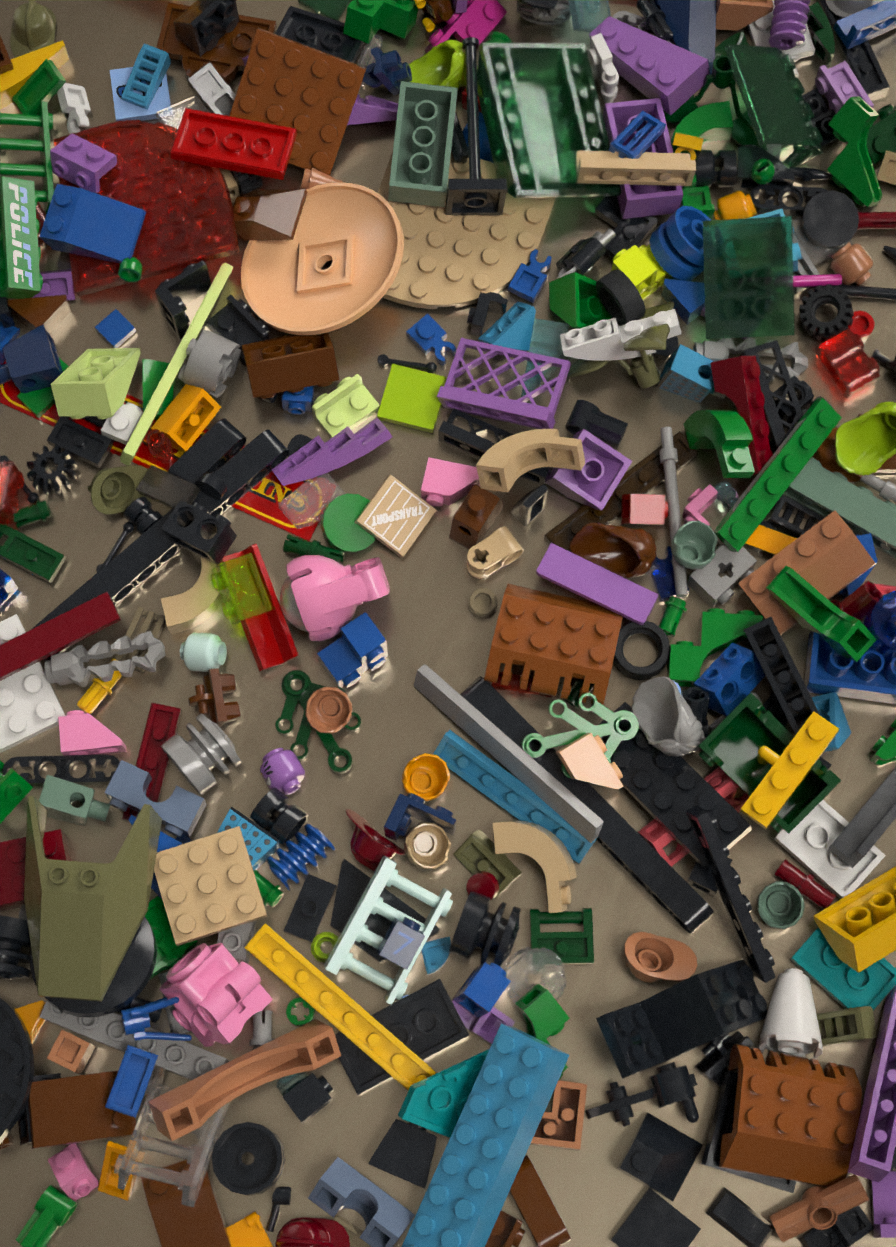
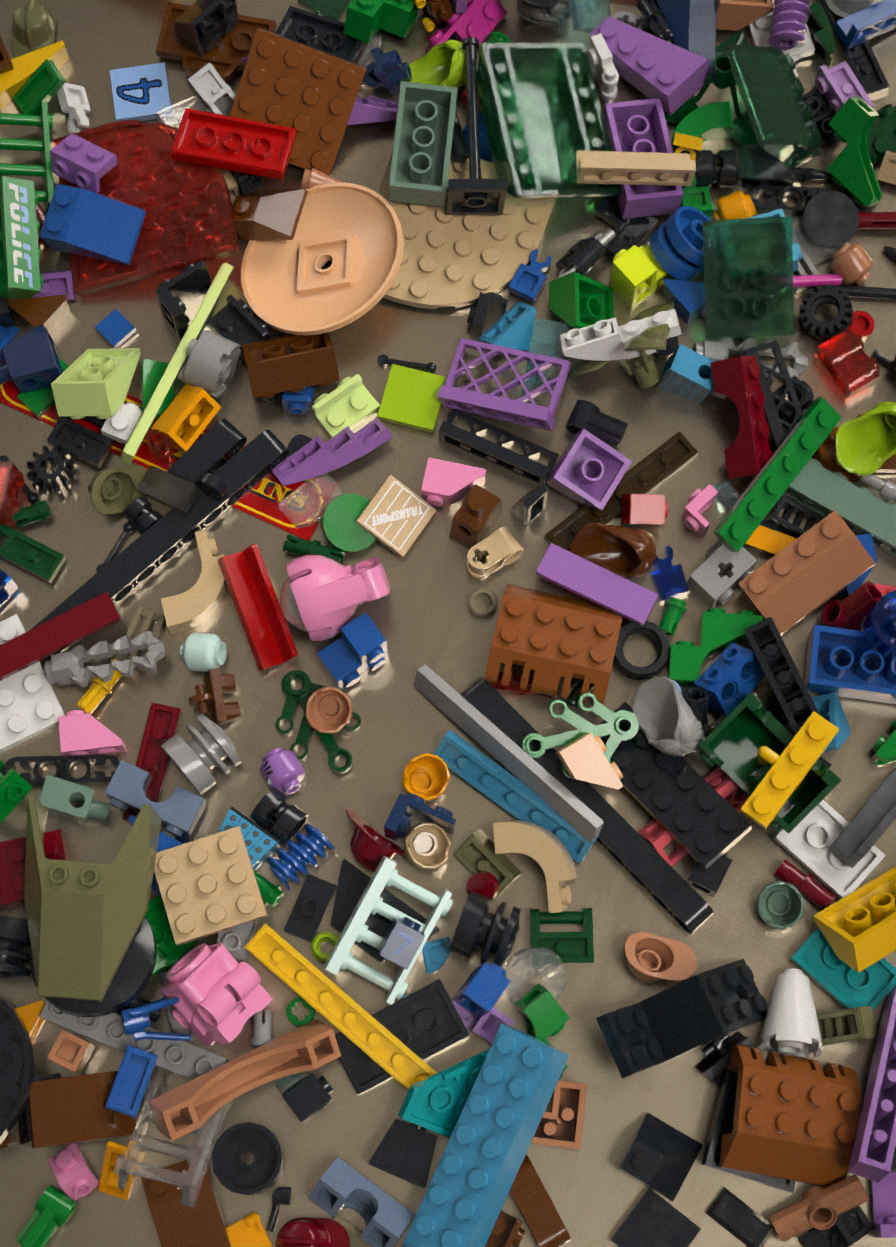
green hinge [118,257,142,282] -> none
dark azure slope [121,44,171,110] -> none
black brick [161,500,237,565] -> none
clear neon green bracket [211,553,272,625] -> none
blue plate [406,313,457,366] -> none
tan arch [476,429,585,492] -> none
black piece [586,1062,699,1127] -> none
black tyre [596,269,646,326] -> none
blue tile [609,110,666,159] -> none
light grey bar [659,427,688,598] -> none
sand green hair [671,521,718,569] -> none
green arch [683,410,755,478] -> none
black plate [685,806,776,983] -> none
green hinge [751,158,775,184] -> none
green arch [766,566,877,662] -> none

